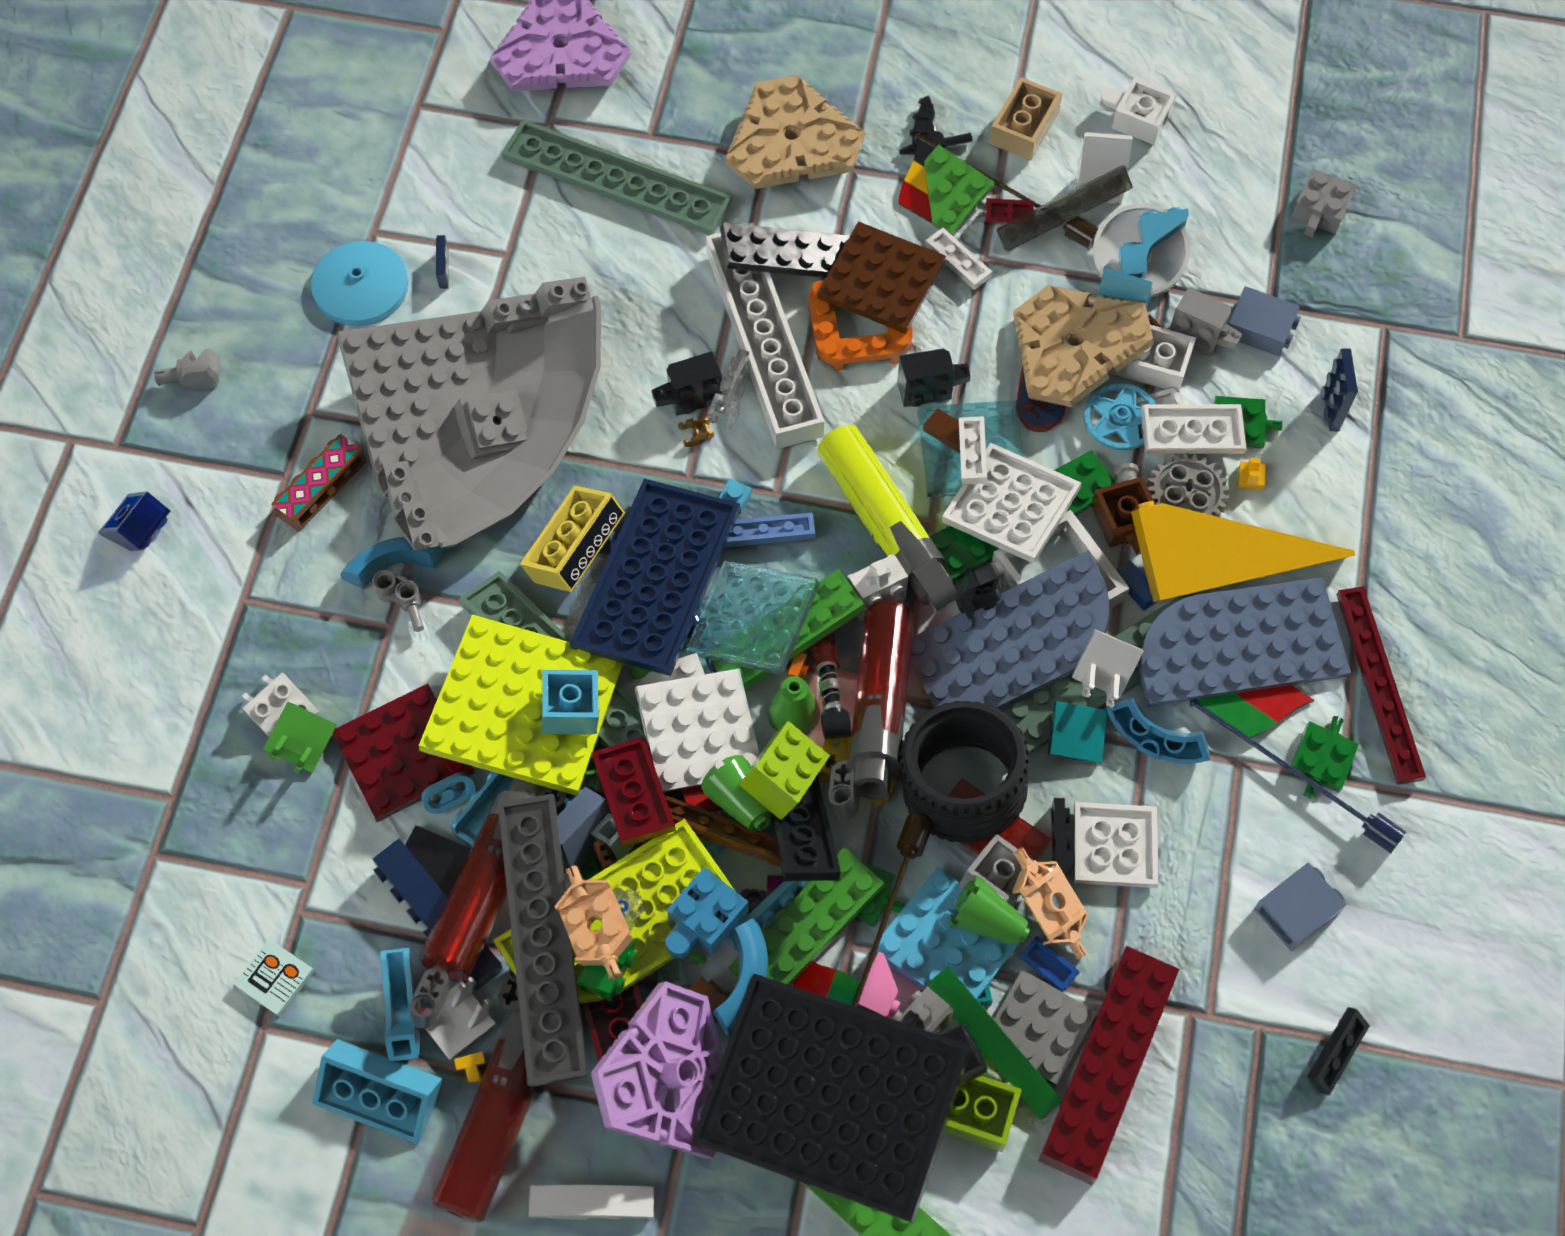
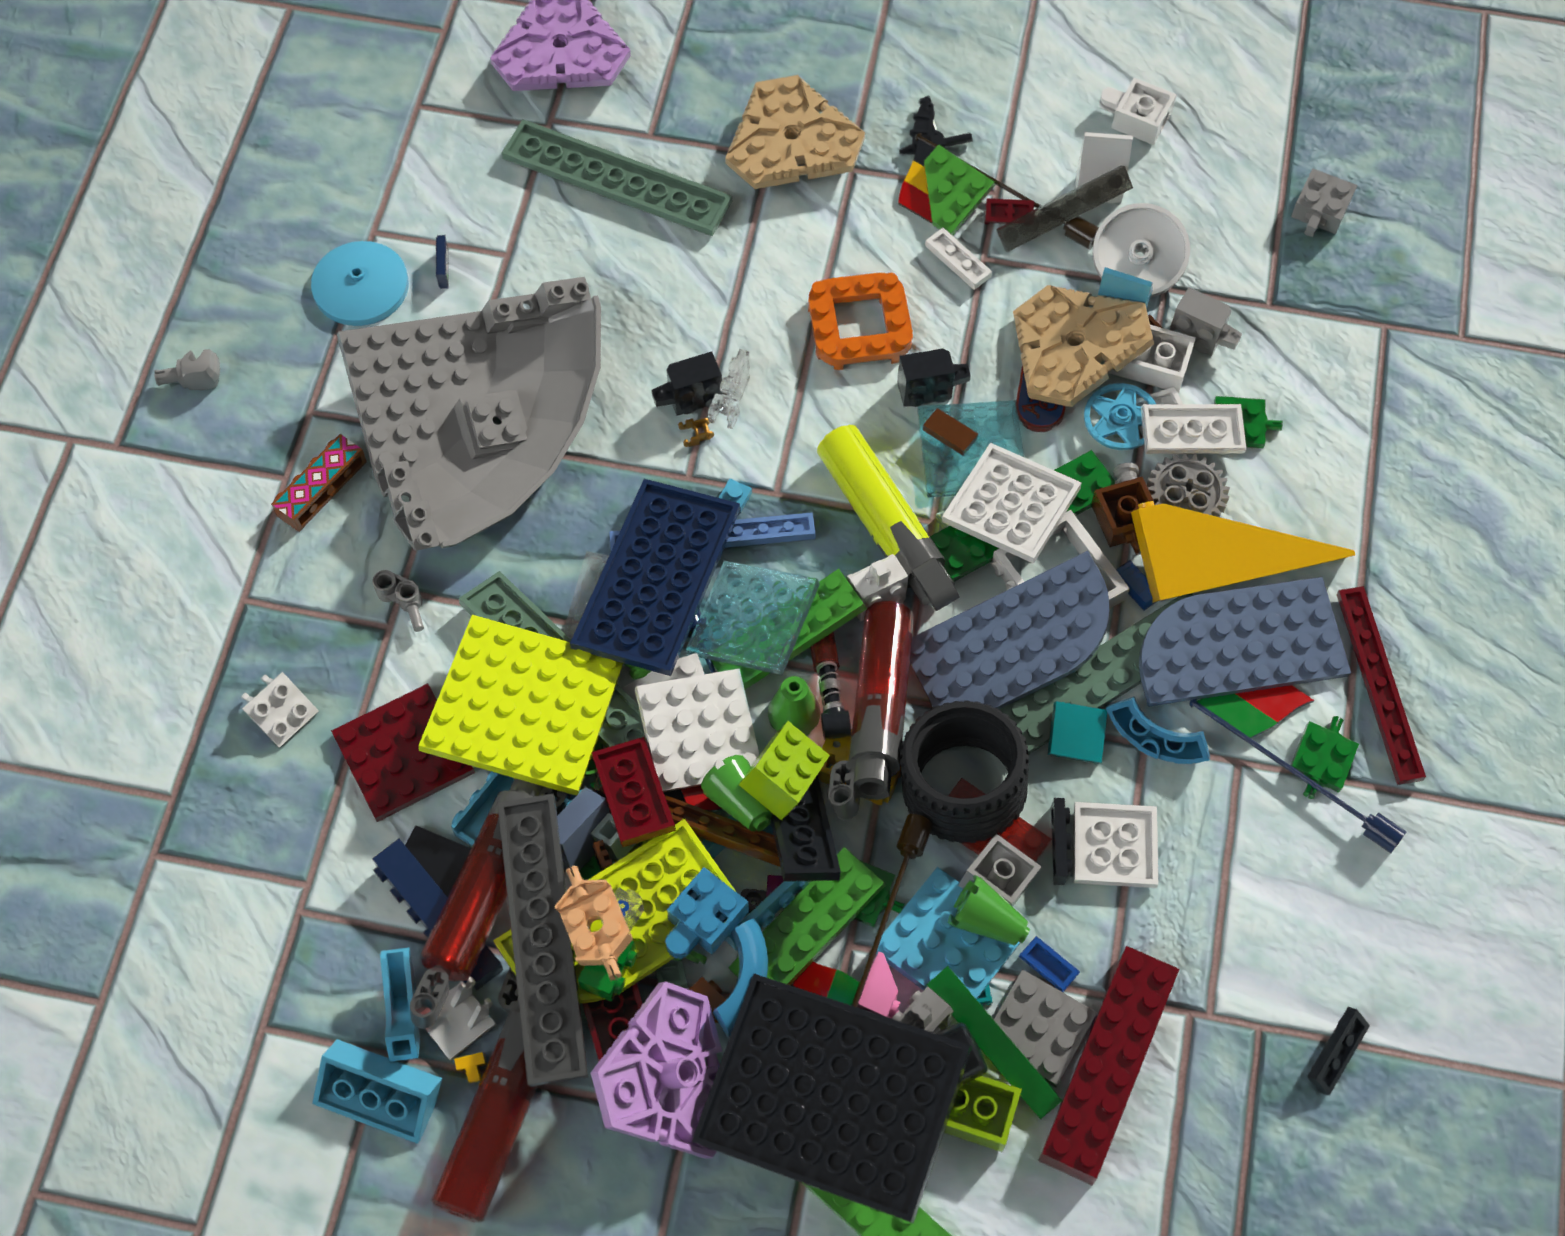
clear blue slope [98,491,171,551] -> none
light aqua tile [233,939,315,1017] -> none
bright green plate [263,702,337,774] -> none
dark azure brick [340,537,447,589] -> none
medium azure plate [421,773,475,814] -> none
light yellow brick [520,485,625,592] -> none
white slope [529,1185,654,1220] -> none
medium azure brick [541,670,599,734] -> none
white brick [706,225,824,450] -> none
plate [720,223,849,278] -> none
orange plate [788,653,810,680] -> none
reddish brown plate [817,221,946,334] -> none
black bracket [956,567,1004,619] -> none
white plate [959,416,987,485] -> none
tan brick [989,77,1063,161] -> none
light nougat plate [1012,847,1088,959] -> none
white plate [1072,629,1144,708] -> none
medium azure arch [1118,207,1189,279] -> none
sand blue brick [1228,286,1301,357] -> none
yellow tile [1237,458,1266,491] -> none
sand blue brick [1254,862,1347,952] -> none
dark blue plate [1321,348,1358,431] -> none

